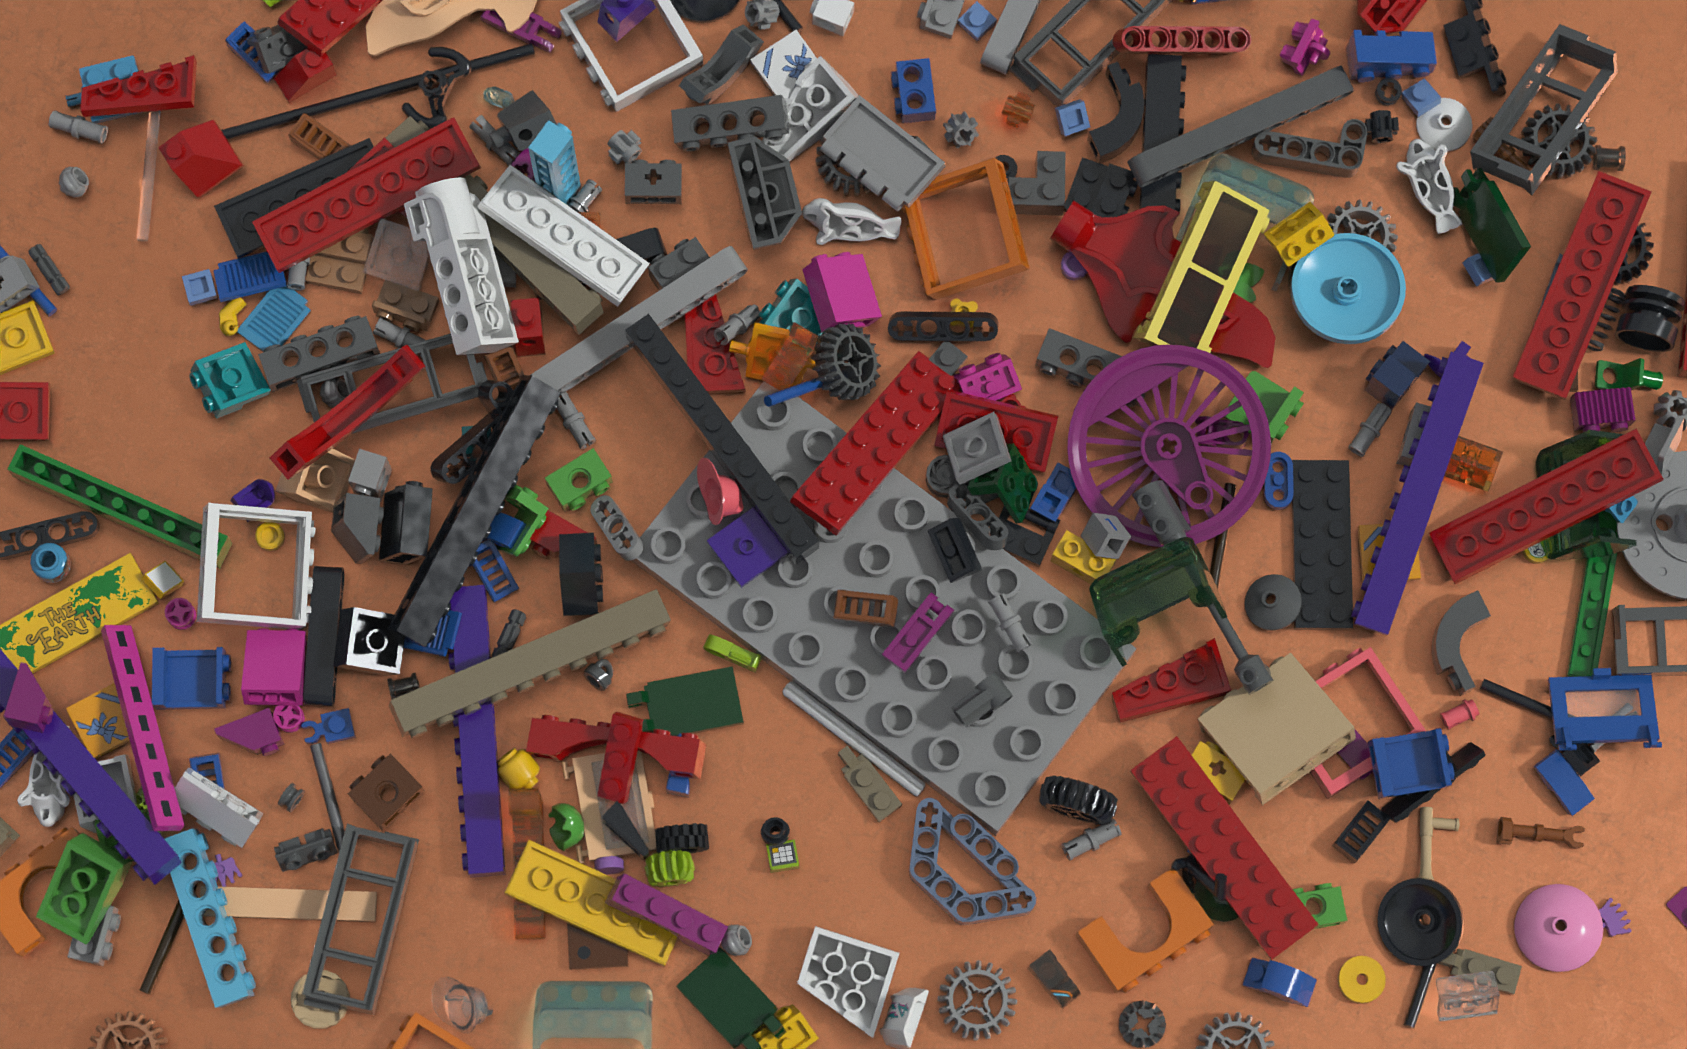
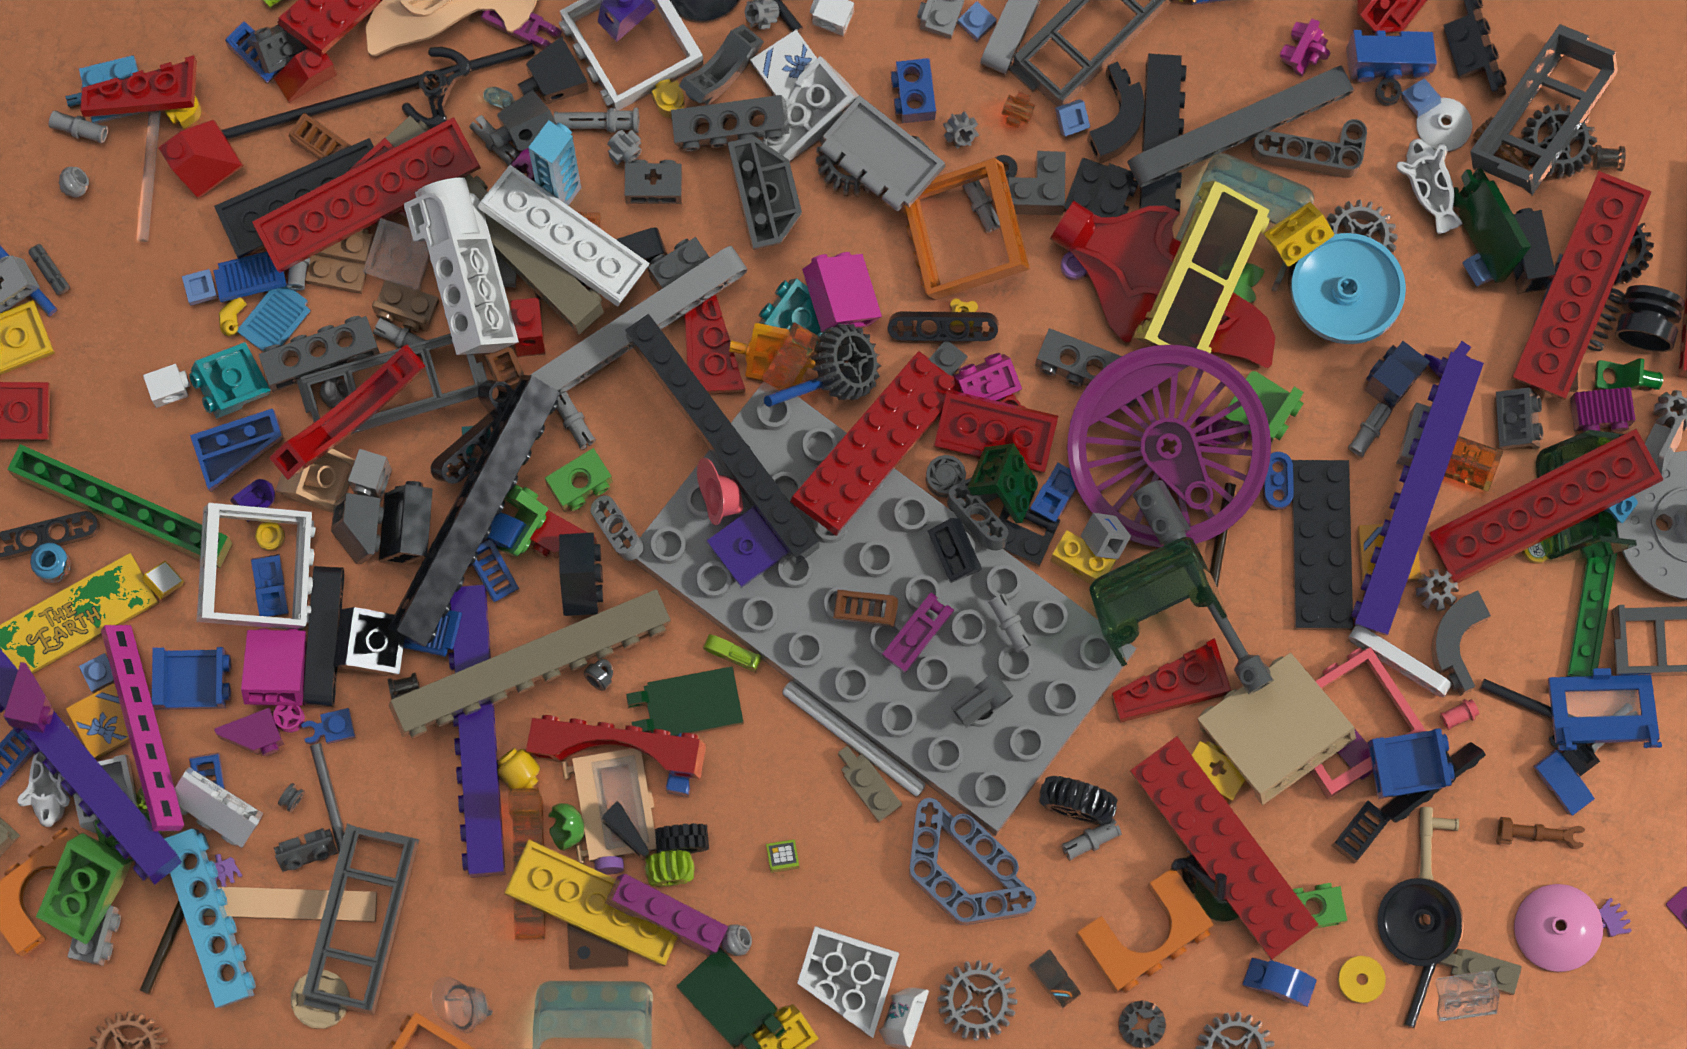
dark pink wheel [165,598,197,630] -> none
reddish brown brick [347,753,425,831] -> none
dark grey axle [491,609,526,658] -> none
light grey pin [568,179,602,215] -> none
red plate [597,712,644,804] -> none
light grey axle [714,304,760,345] -> none
black plate [761,817,790,846] -> none
white animal [802,198,901,245] -> none
light grey plate [943,412,1011,485] -> none
red beam [1112,26,1251,54] -> none
dark grey dish [1245,574,1302,631] -> none
black gear [1364,110,1399,143] -> none
none -> medium blue plate [79,653,114,693]
none -> white brick [143,364,191,408]
none -> yellow plate [164,96,201,130]
none -> blue wedge [190,408,284,492]
none -> blue slope [251,554,289,617]
none -> black torso [517,37,589,104]
none -> light grey pin [554,108,639,133]
none -> yellow plate [652,79,685,118]
none -> light grey pin [962,180,1001,233]
none -> white beam [1348,625,1452,697]
none -> light grey piece [1415,569,1459,611]
none -> dark grey bracket [1496,388,1544,449]
none -> black window [1513,208,1556,294]

